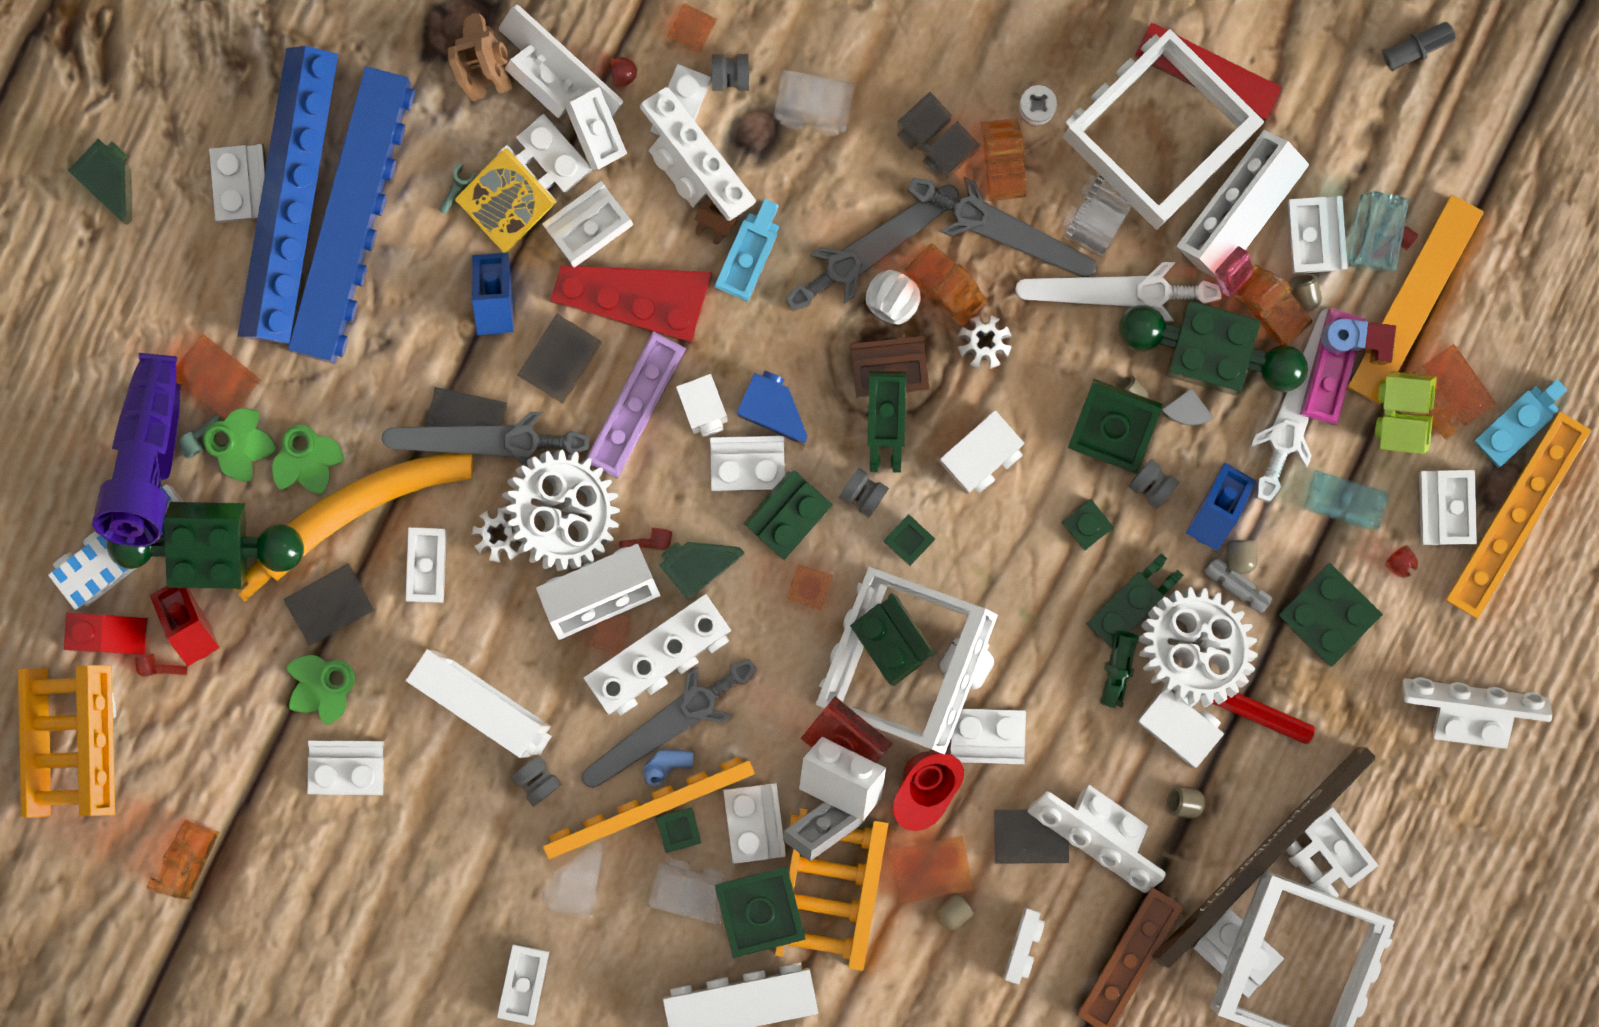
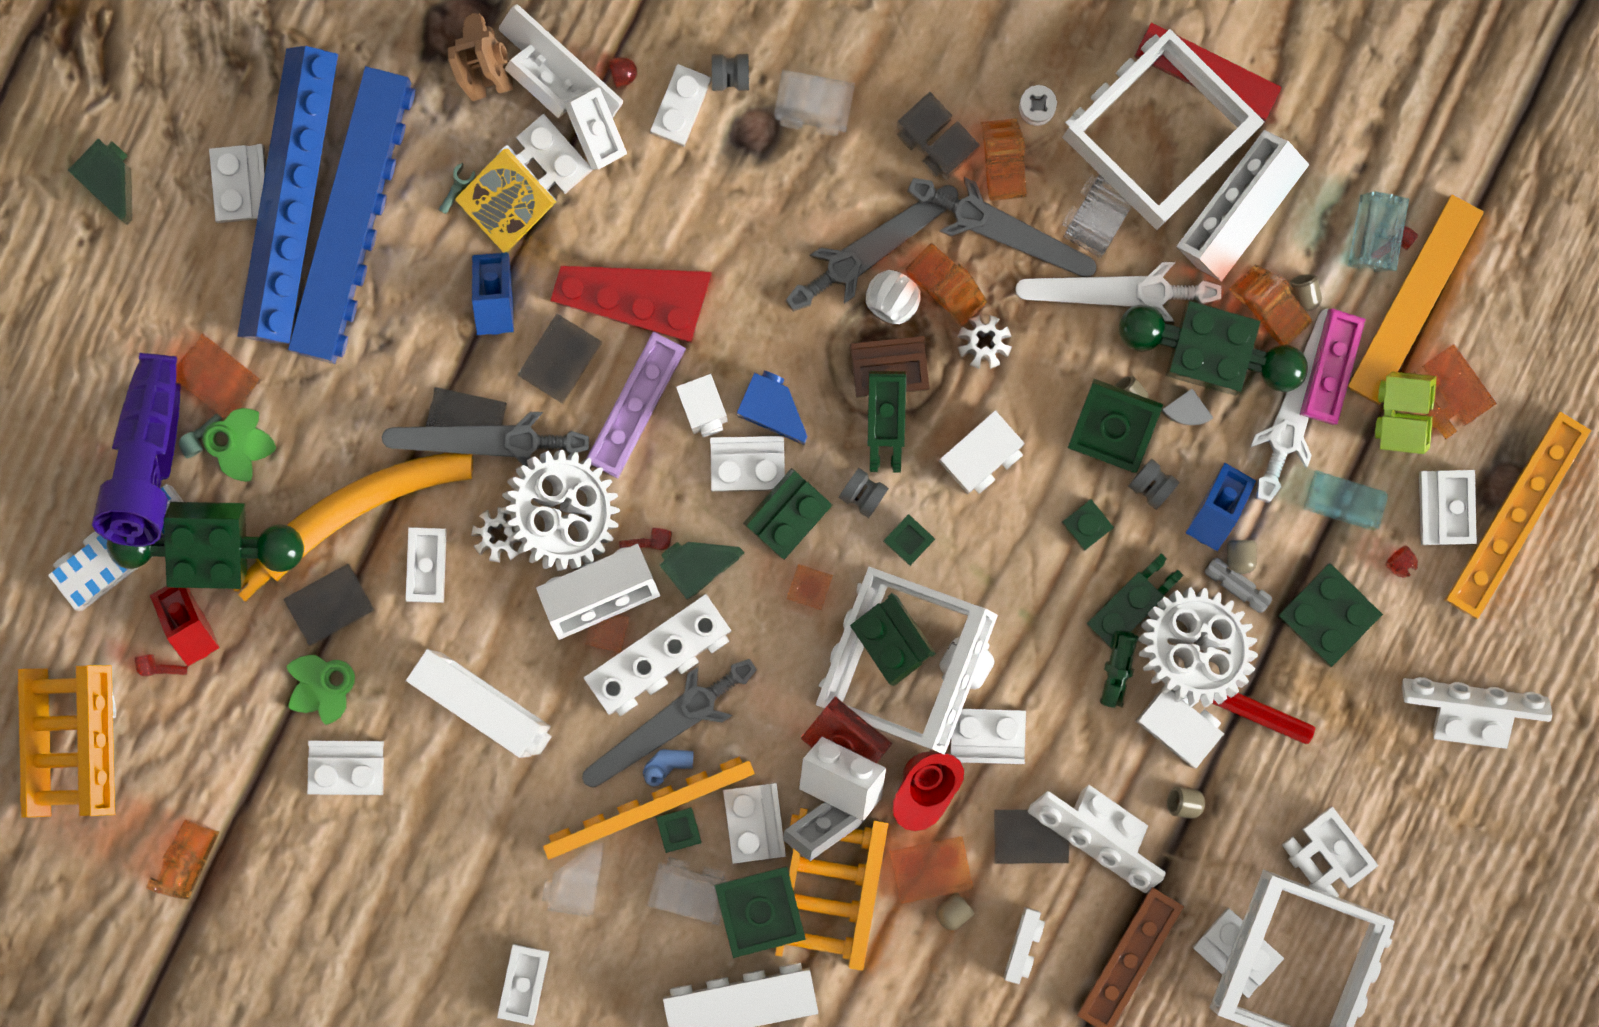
red slope [63,613,148,655] -> none
bright green plate [272,425,344,495] -> none
dark grey wheel [510,755,562,807] -> none
white plate [542,181,634,268] -> none
white bracket [640,87,756,221] -> none
clear orange tile [667,3,717,54] -> none
reddish brown tile [694,196,741,245] -> none
medium azure hinge [714,199,780,302] -> none
dark brown tile [1151,747,1376,968] -> none
clear pink tile [1215,246,1254,297] -> none
white plate [1287,196,1348,274] -> none
leg [1321,319,1396,365] -> none
dark grey axle [1382,22,1456,72] -> none
medium azure hinge [1473,379,1567,468] -> none

